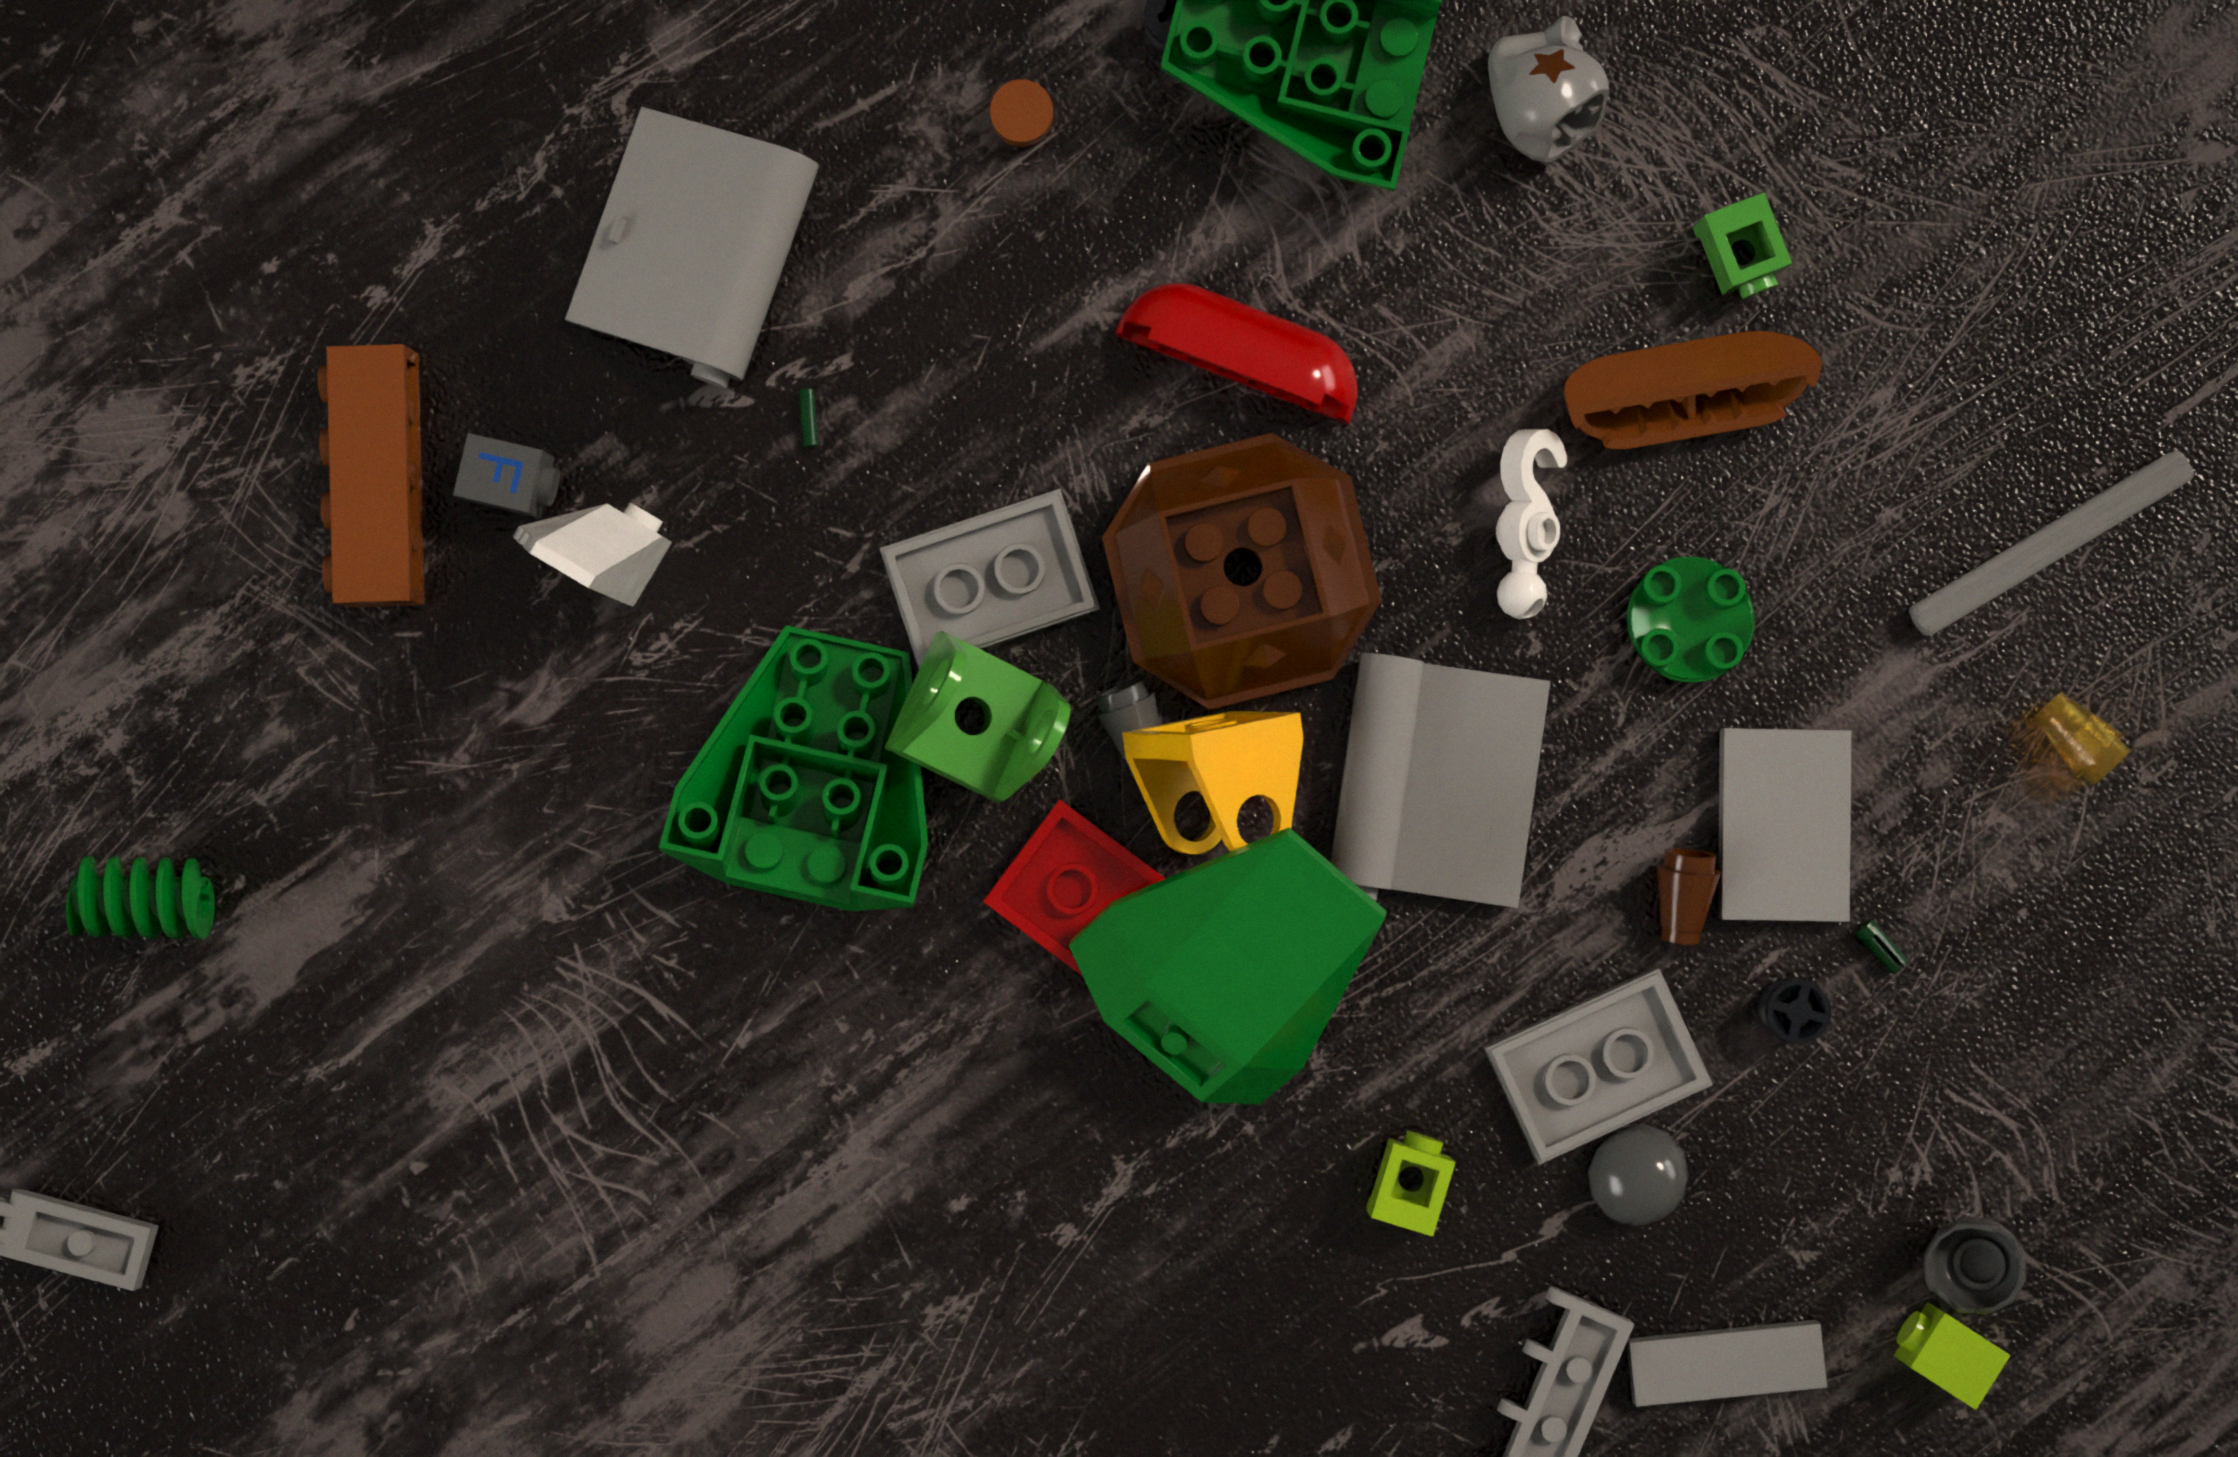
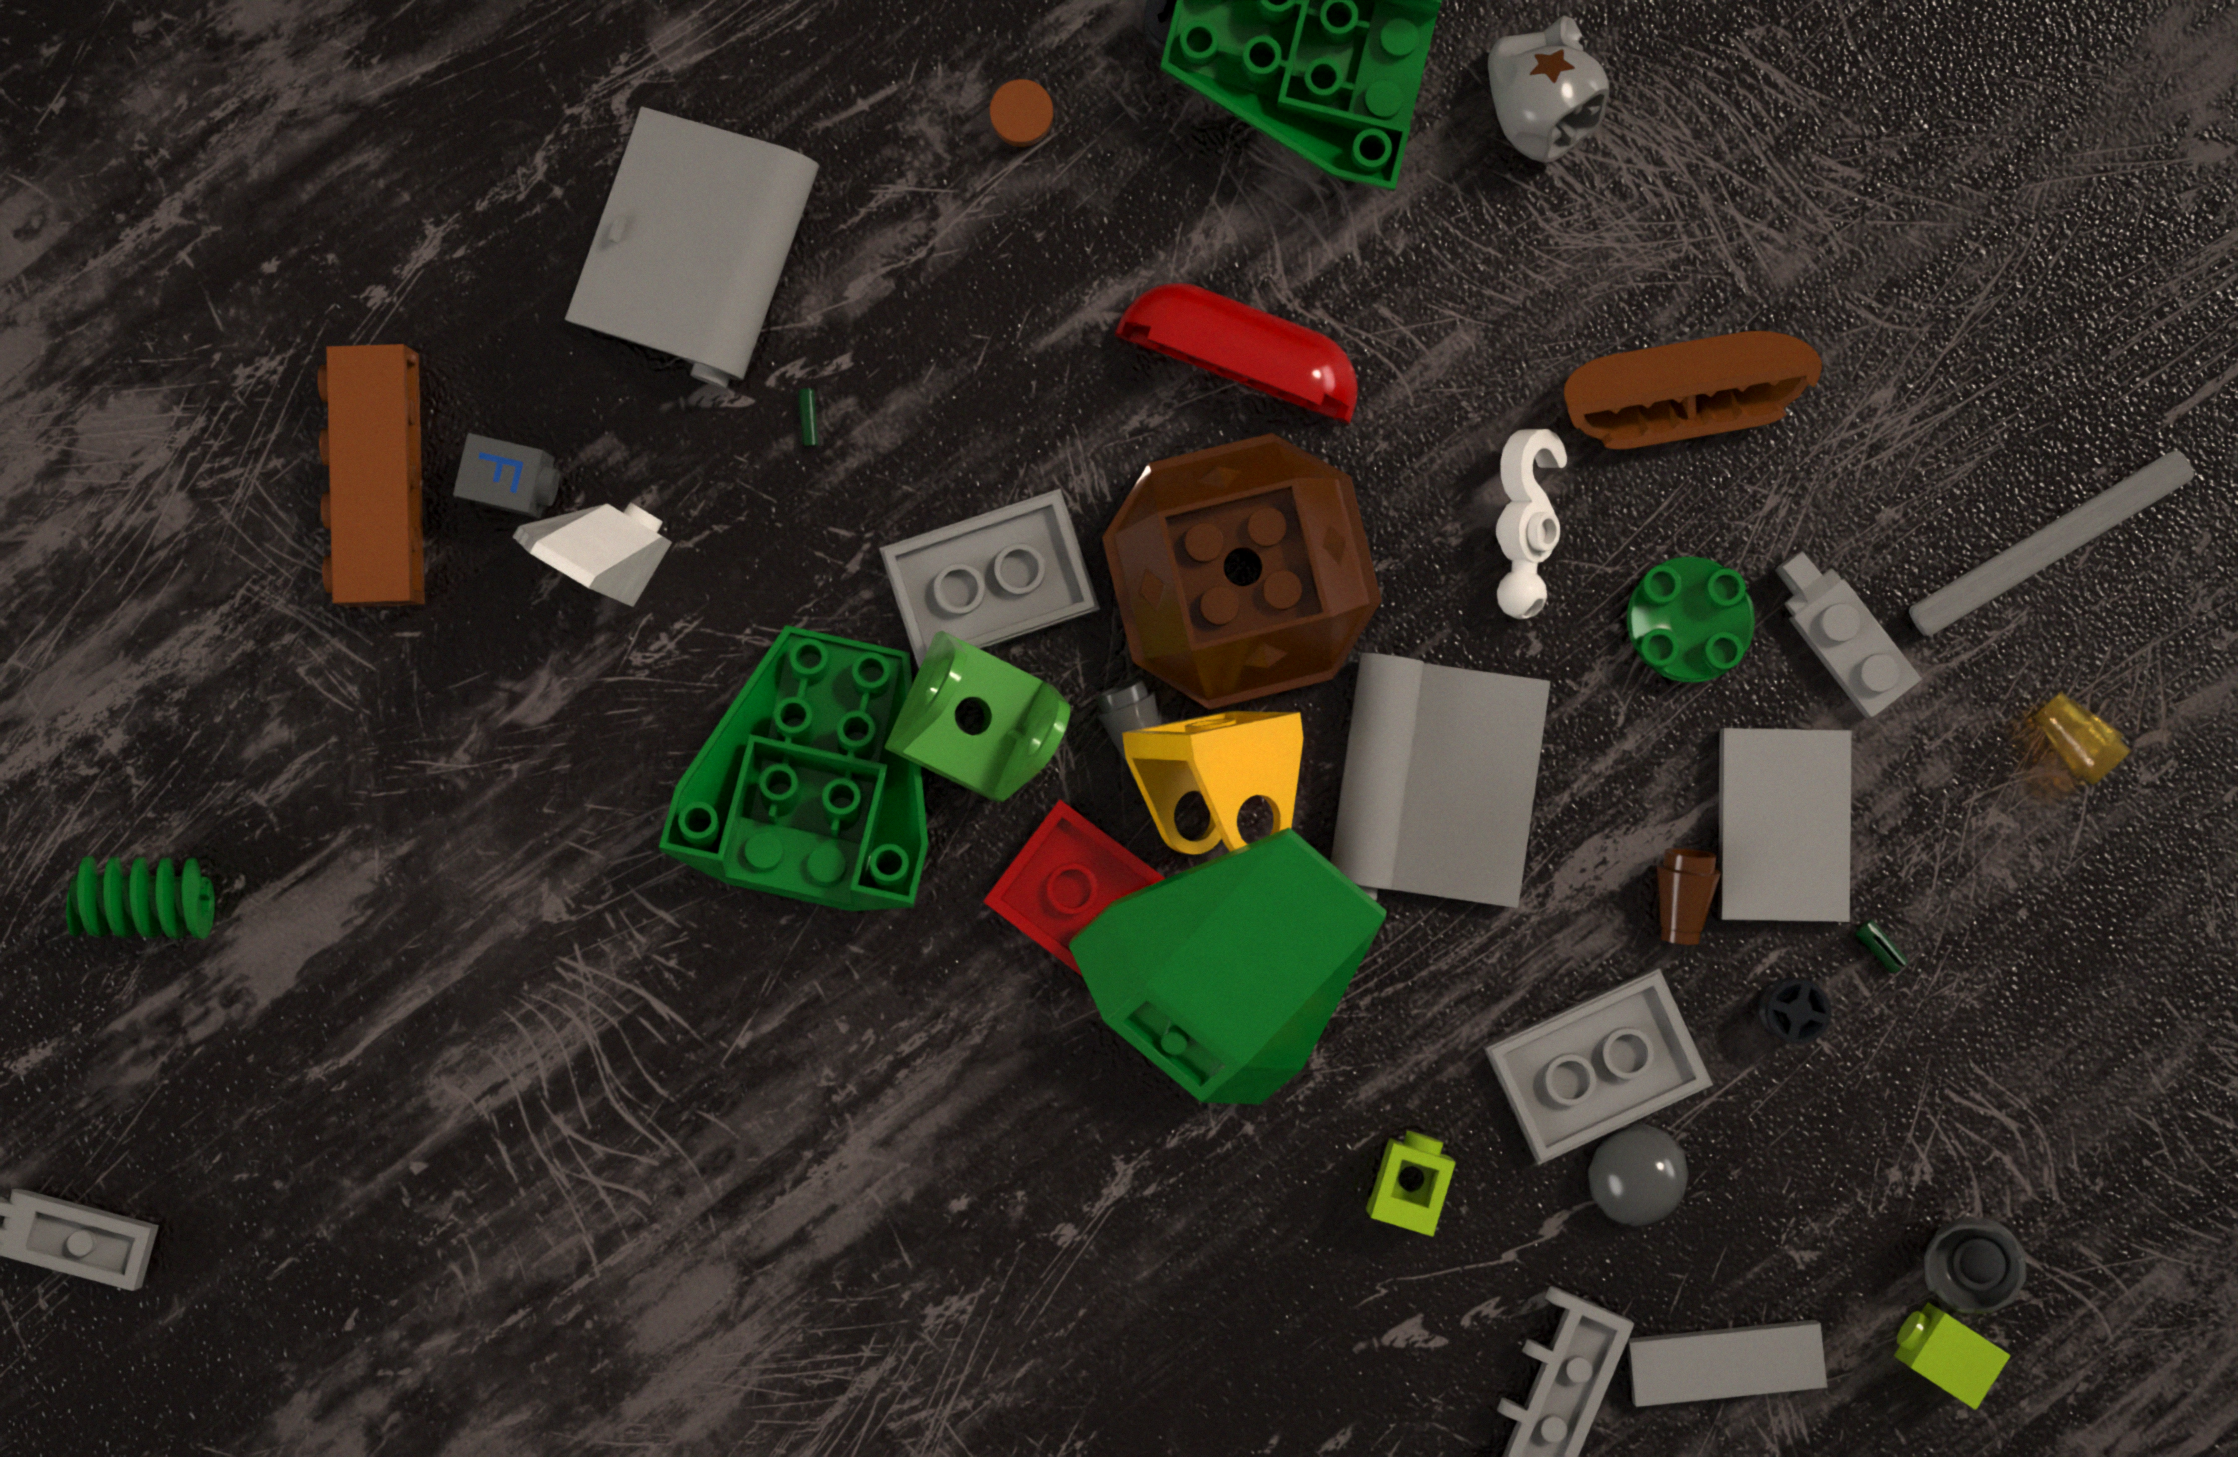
bright green brick [1692,192,1792,300] -> none
none -> light grey hinge [1775,551,1922,719]

